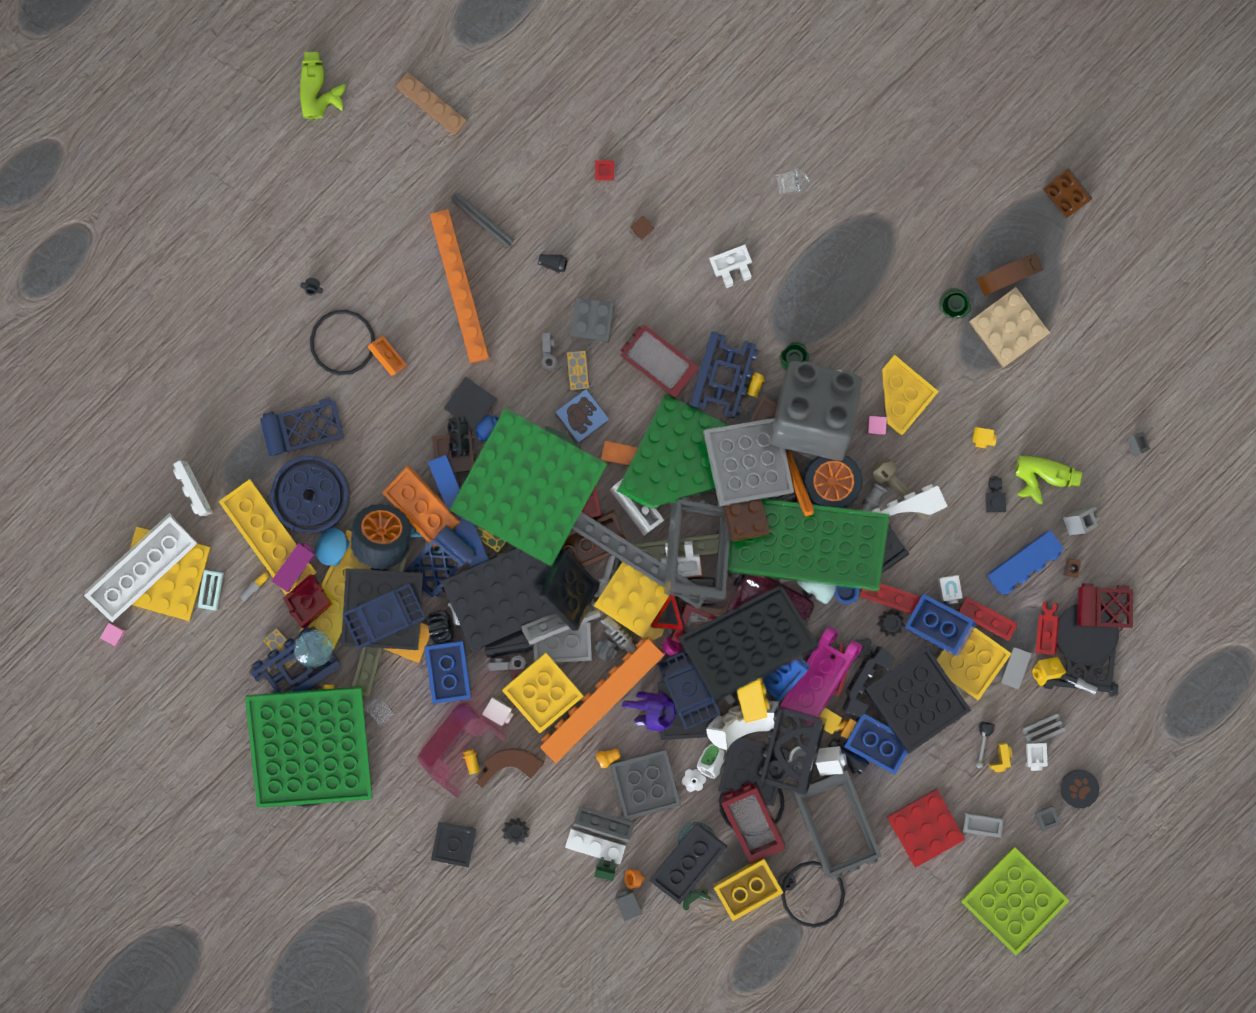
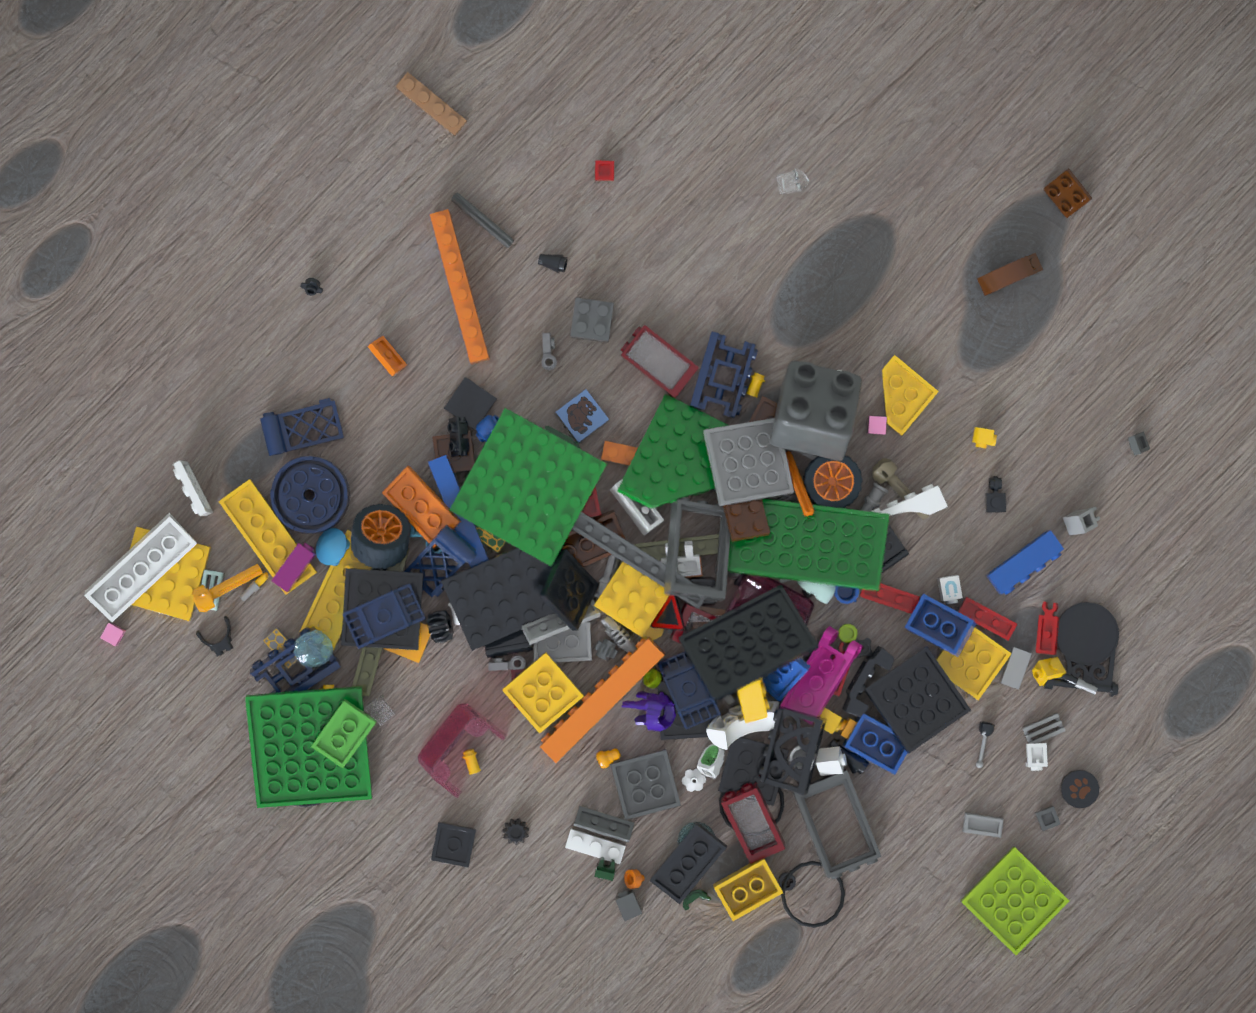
dark red plate [283,574,332,629] -> none
lime piece [300,52,346,119] -> none
black piece [310,310,375,375] -> none
blue brick [425,640,472,704] -> none
reddish brown arch [477,748,544,788] -> none
white brick [482,697,513,726] -> none
tile [567,350,589,391] -> none
reddish brown piece [630,216,655,241] -> none
dark pink tile [661,636,681,656] -> none
white plate [709,245,752,288] -> none
dark green hair [780,342,809,371] -> none
black piece [877,609,905,636] -> none
red plate [887,789,965,868] -> none
dark green hair [939,288,971,318] -> none
tan plate [969,287,1050,367] -> none
yellow bracket [989,742,1013,772] -> none
lime piece [1015,455,1082,504] -> none
reddish brown piece [1063,559,1081,578] -> none
dark red piece [1077,583,1133,628] -> none
none -> light orange piece [192,564,263,612]
none -> black helmet [196,616,233,657]
none -> bright green plate [311,699,377,768]
none -> lime tile [643,669,662,689]
none -> lime tile [838,624,858,643]

